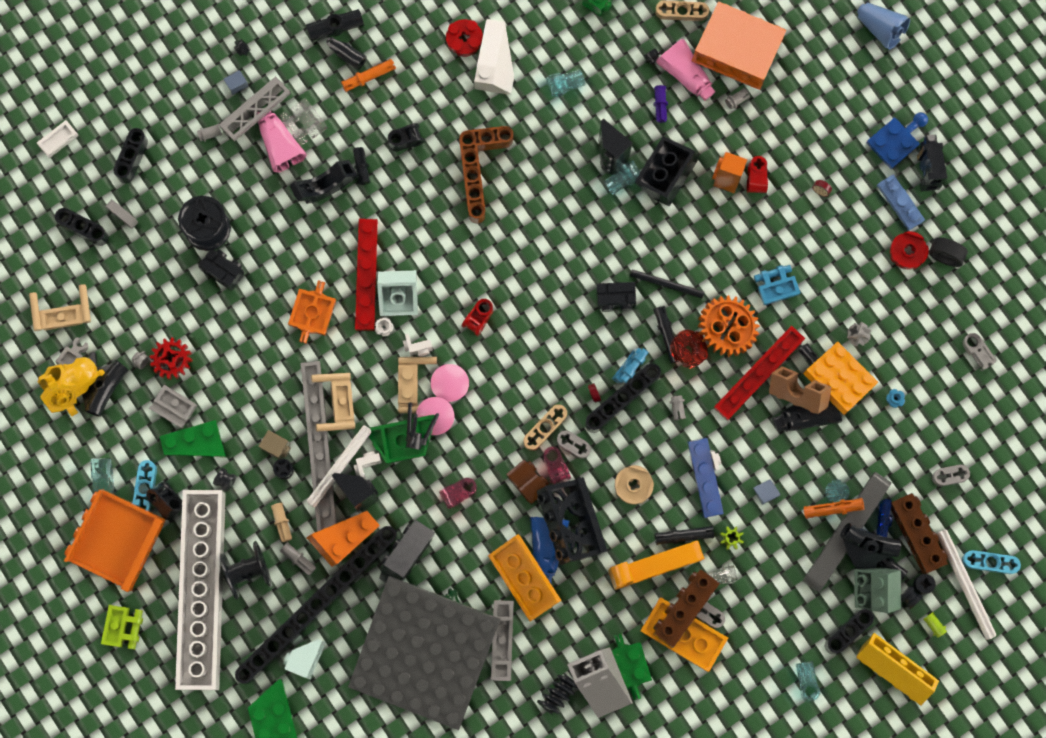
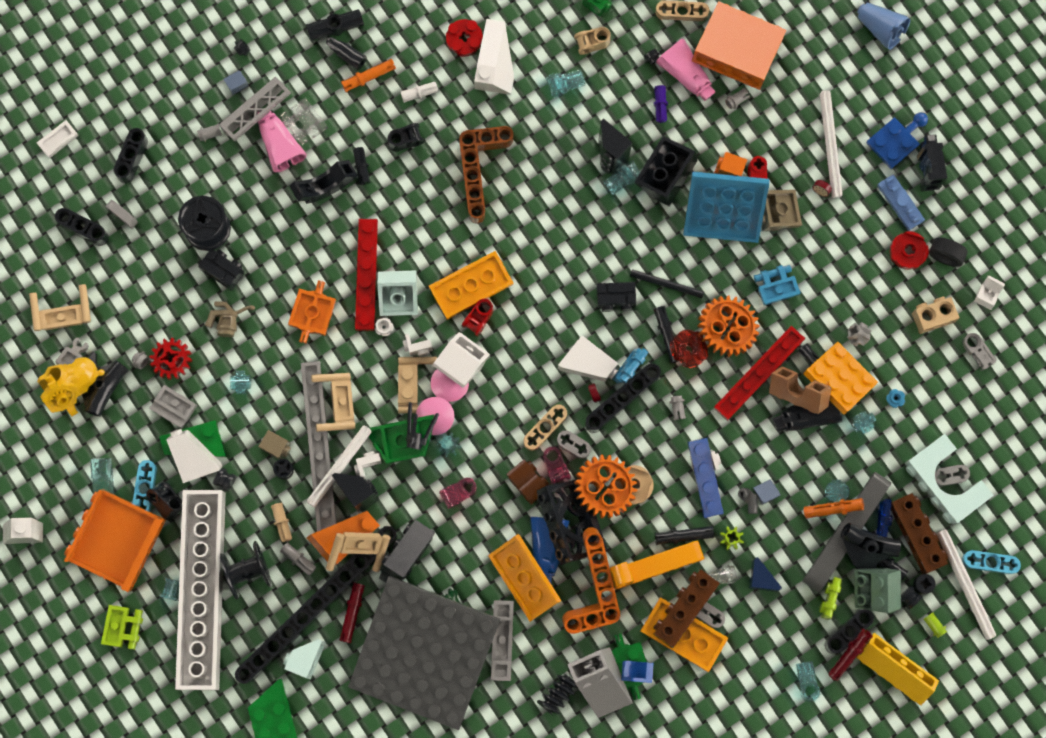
none -> white slope [3,518,43,544]
none -> clear light blue bush [159,578,179,601]
none -> white slope [167,429,222,483]
none -> dark tan piece [205,301,255,337]
none -> clear light blue gear [230,370,251,394]
none -> tan plate [326,532,391,572]
none -> dark red pin [339,583,365,643]
none -> white axle [400,82,438,103]
none -> light orange plate [429,251,514,320]
none -> white slope [433,332,490,388]
none -> clear light blue gear [437,432,461,457]
none -> white slope [558,336,618,382]
none -> orange beam [562,527,620,634]
none -> tan piece [574,27,611,55]
none -> orange gear [574,455,637,518]
none -> blue panel [621,661,654,683]
none -> dark azure plate [683,172,769,243]
none -> dark grey arm [738,488,758,514]
none -> dark blue slope [749,557,782,592]
none -> dark tan plate [761,190,802,231]
none -> lime plate [819,577,842,620]
none -> white axle [820,90,842,198]
none -> dark red pin [828,629,873,681]
none -> clear light blue gear [852,411,876,435]
none -> light aqua arch [905,434,994,525]
none -> tan brick [912,296,960,334]
none -> white bracket [974,276,1005,310]

